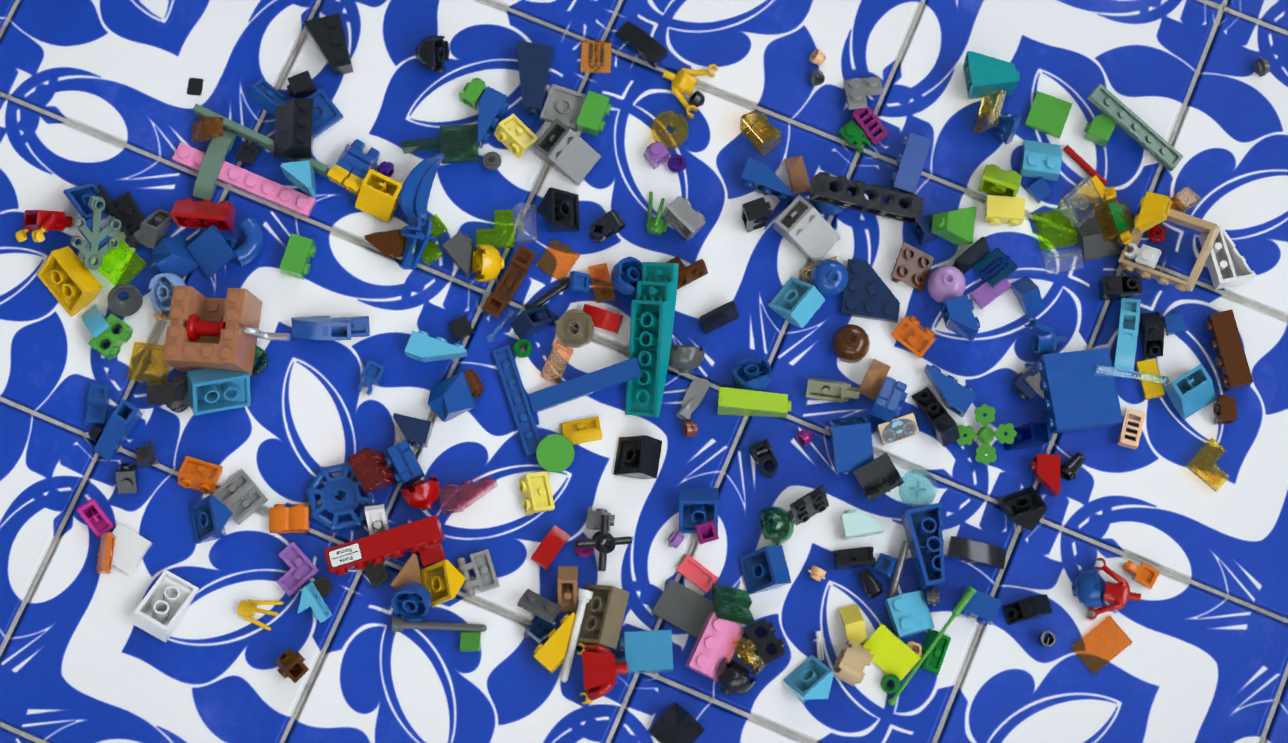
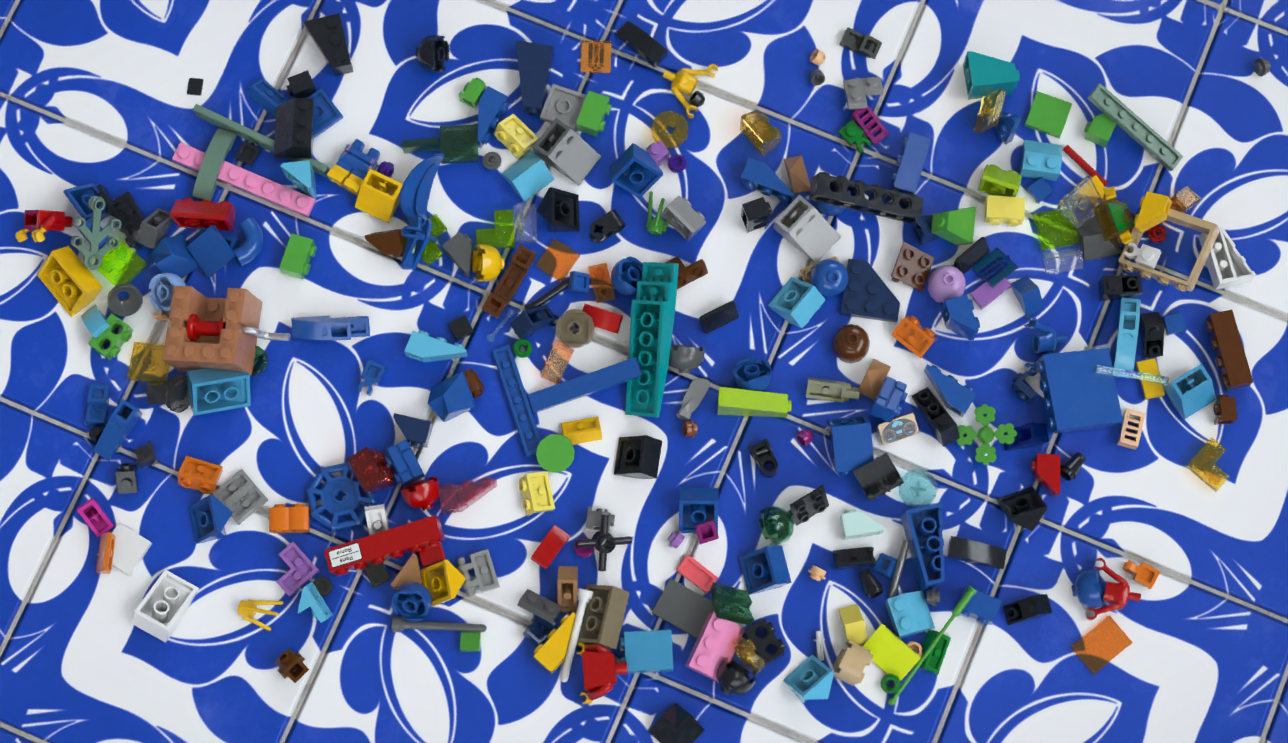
clear orange slope [191,116,223,142] -> none
black hinge [1038,631,1056,647] -> none
none -> medium azure slope [502,151,554,202]
none -> blue slope [610,143,663,198]
none -> pearl dark grey slope [839,27,883,59]

